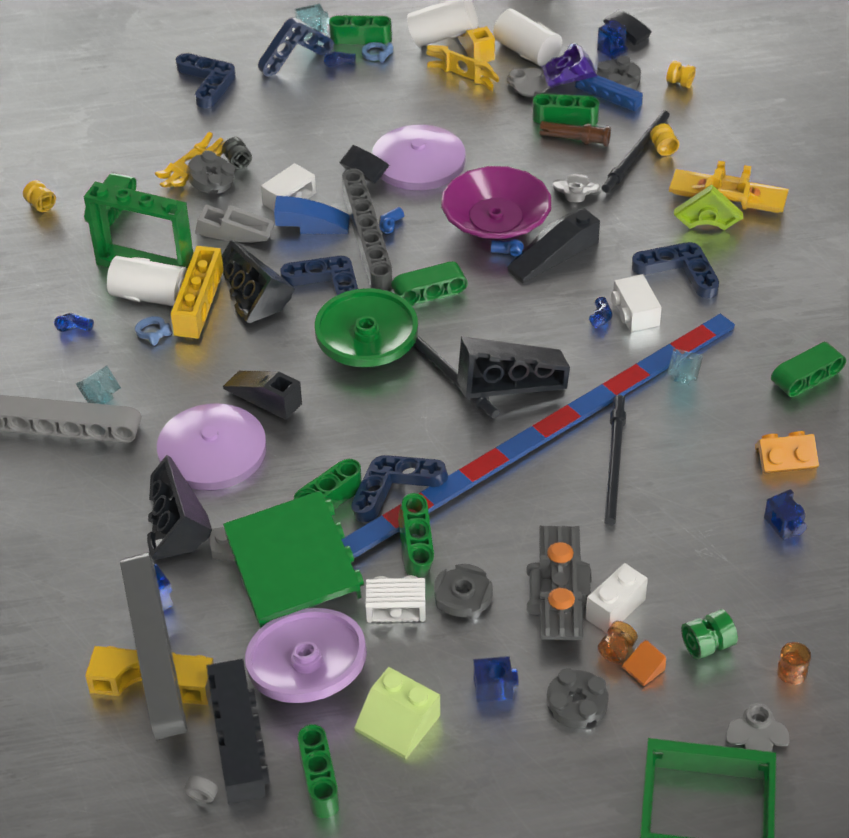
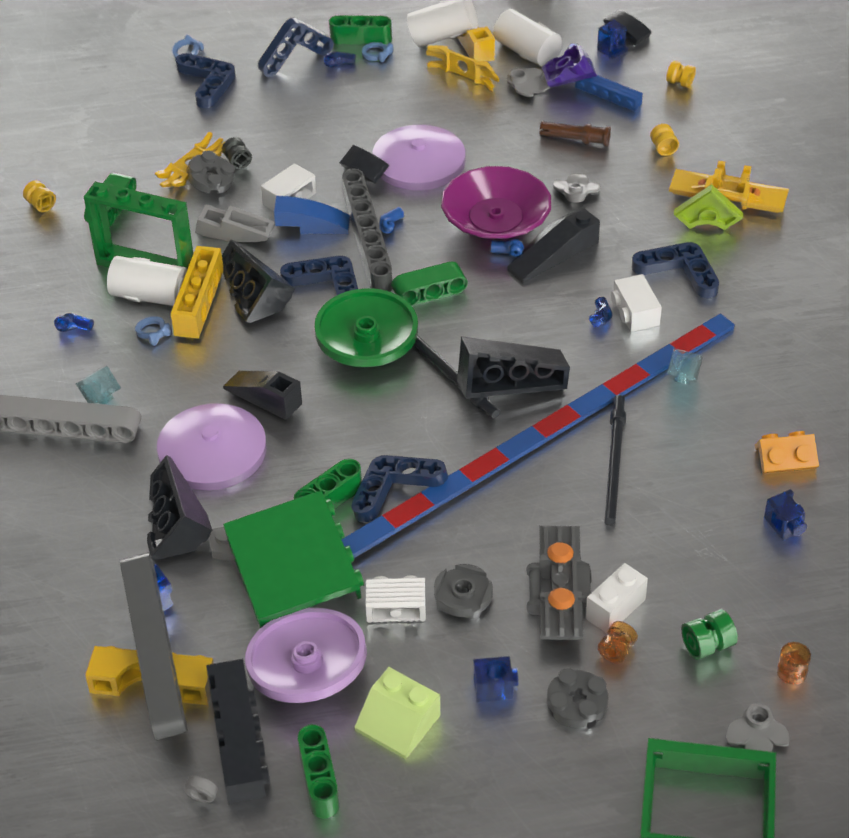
clear light blue brick [295,4,329,38] -> none
green beam [398,493,434,578] -> none
green beam [532,94,599,126] -> none
dark grey plate [597,56,641,89] -> none
black bar [601,110,670,193] -> none
orange slope [622,640,666,687] -> none
green beam [771,342,846,397] -> none
none -> medium blue piece [172,35,204,58]

